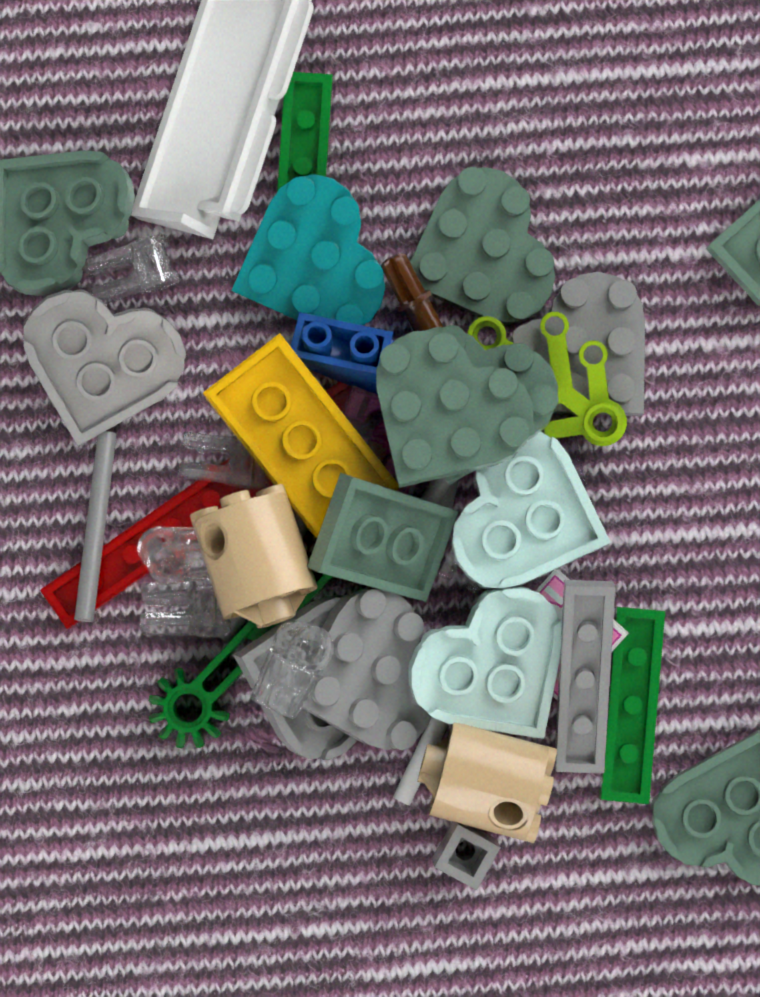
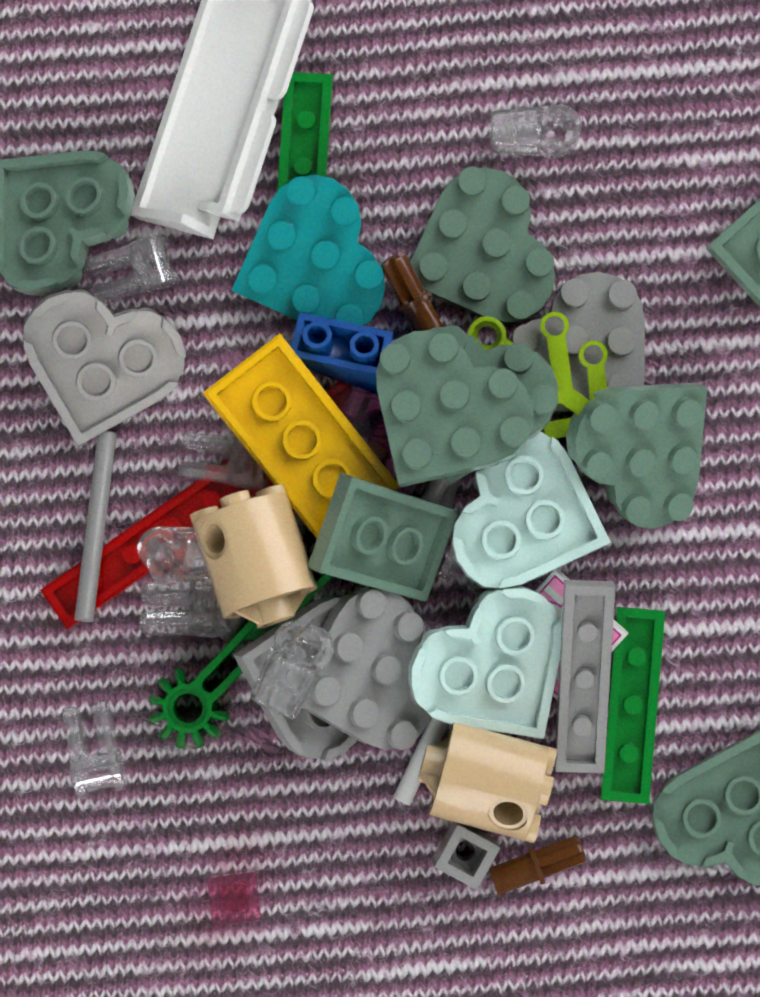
none -> clear piece [62,700,127,799]
none -> clear pink plate [207,870,262,927]
none -> reddish brown axle [489,836,586,896]
none -> clear piece [490,104,582,158]
none -> sand green plate [566,383,707,529]

